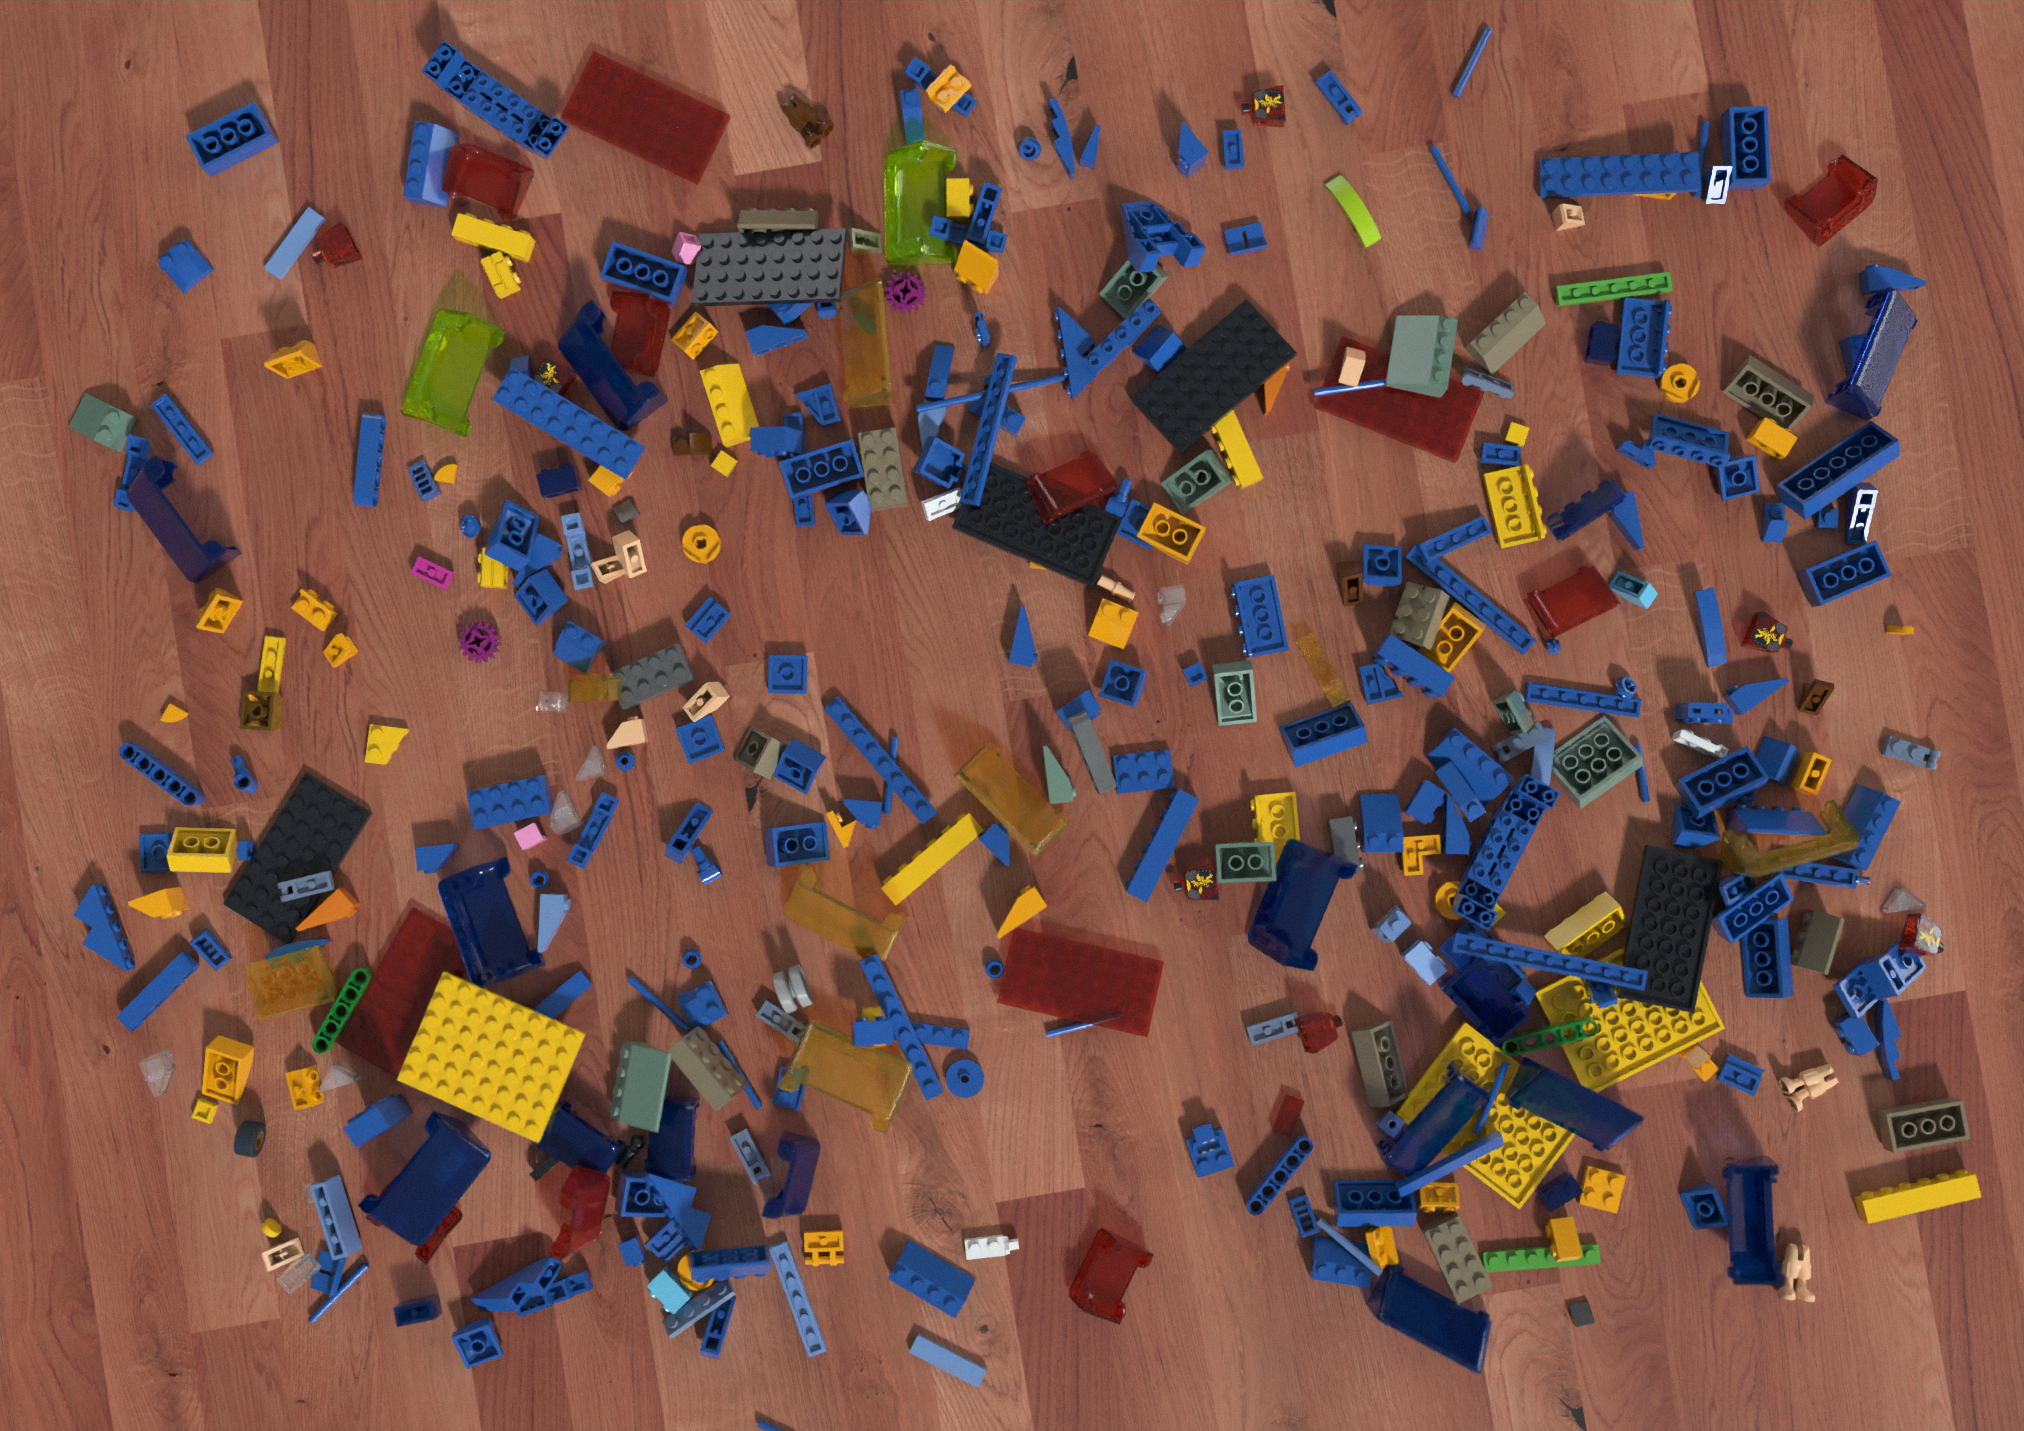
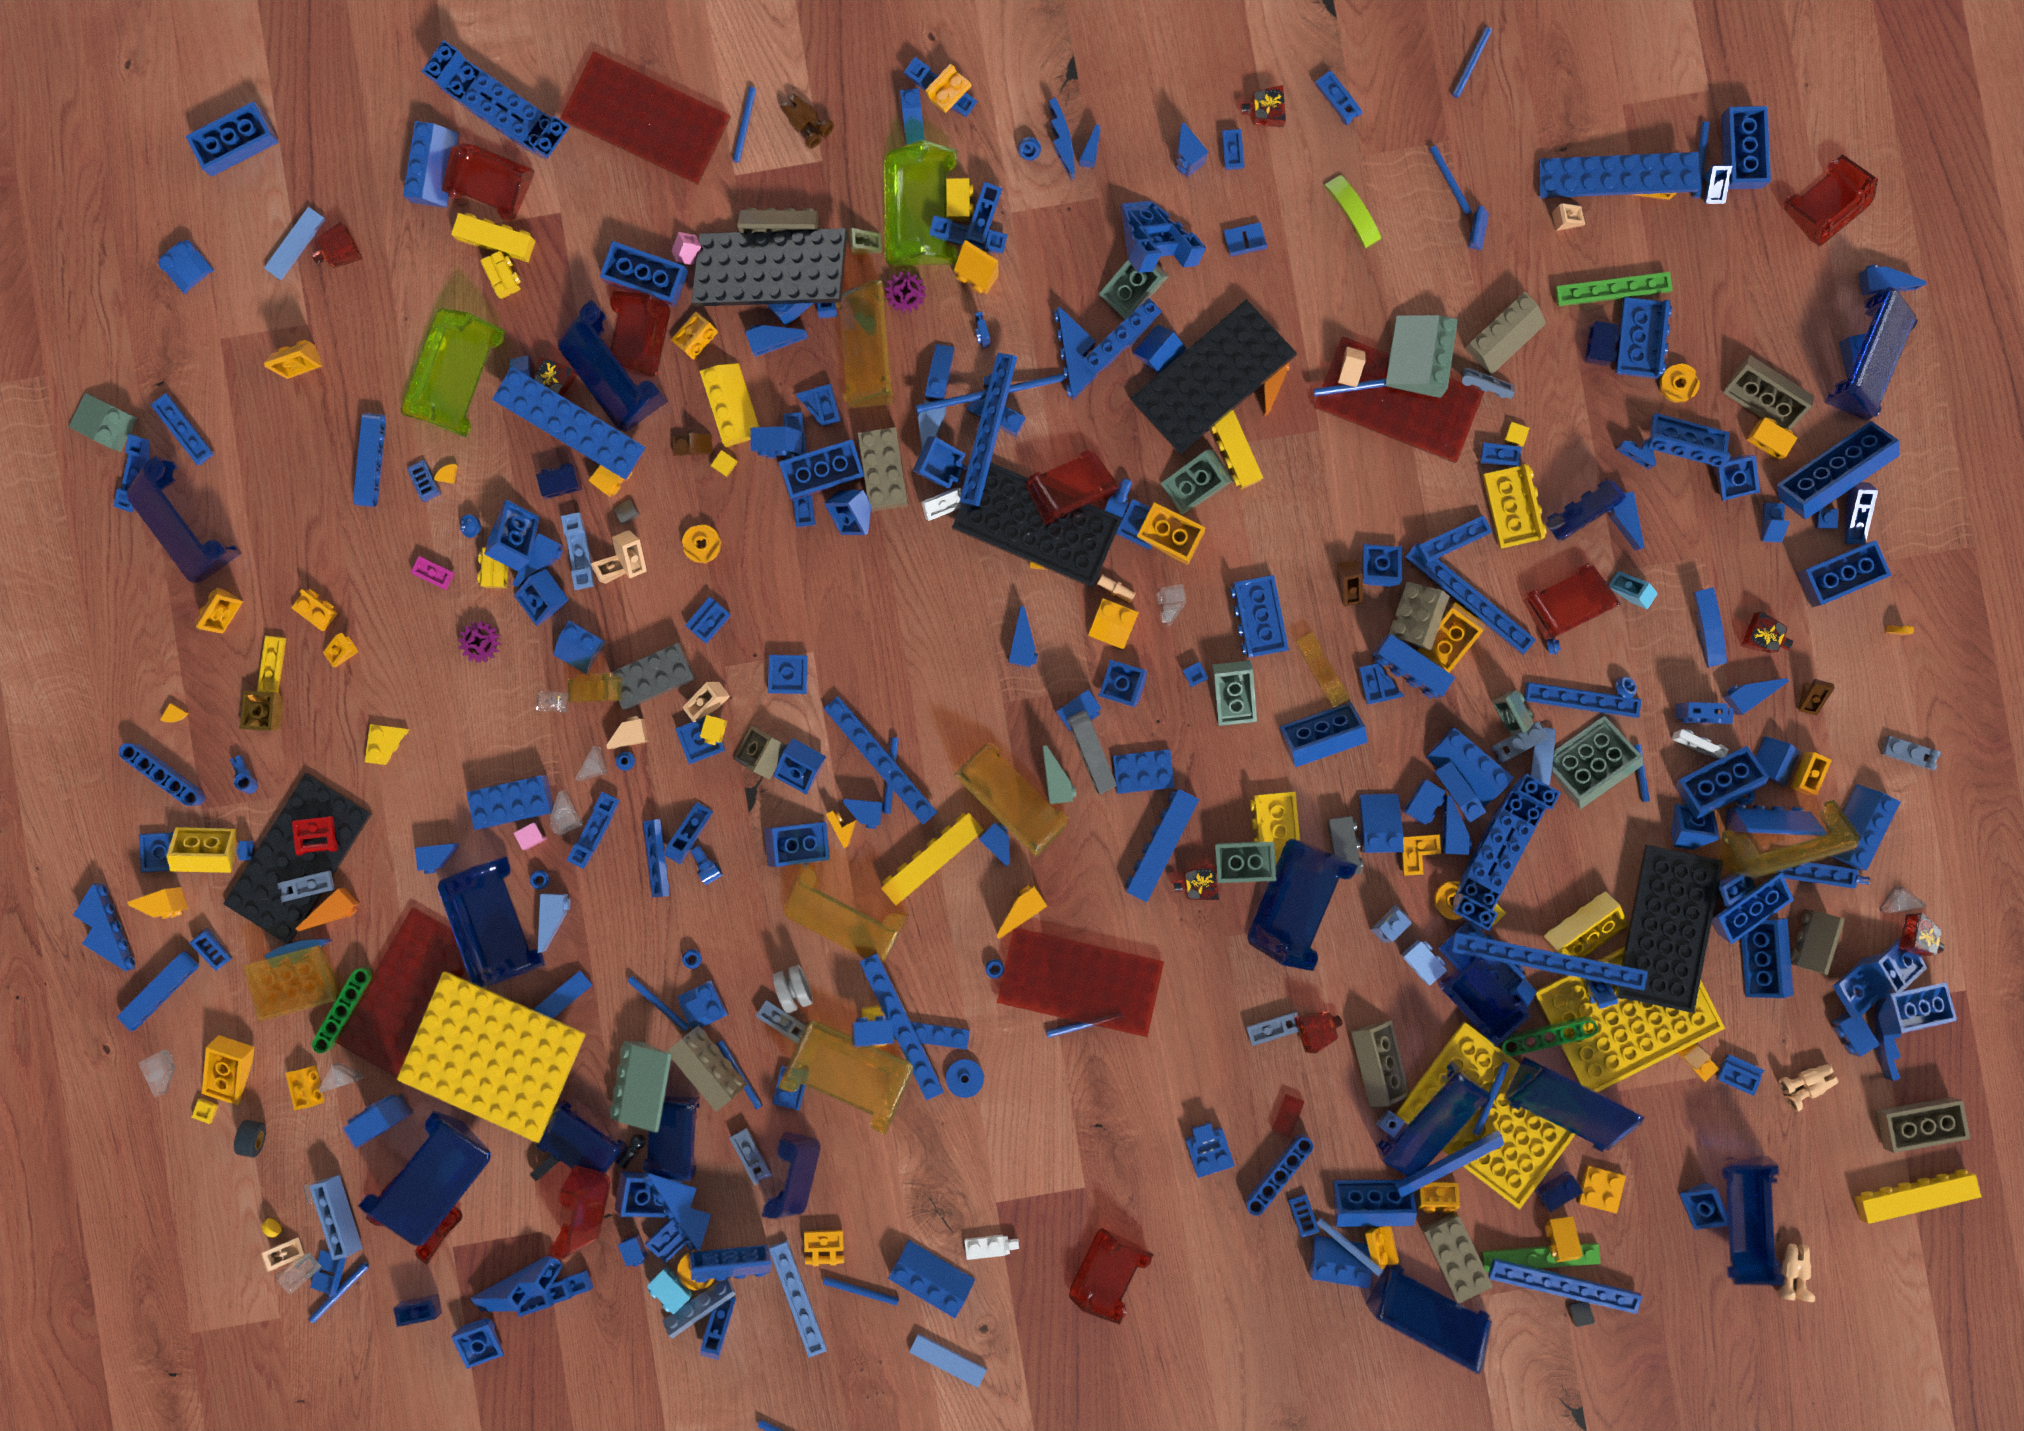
none -> red plate [292,817,338,855]
none -> blue plate [643,819,669,898]
none -> yellow brick [700,715,727,745]
none -> blue bar [732,87,756,163]
none -> blue bar [823,1277,899,1306]
none -> blue plate [1488,1258,1643,1314]
none -> blue slope [1878,982,1957,1036]

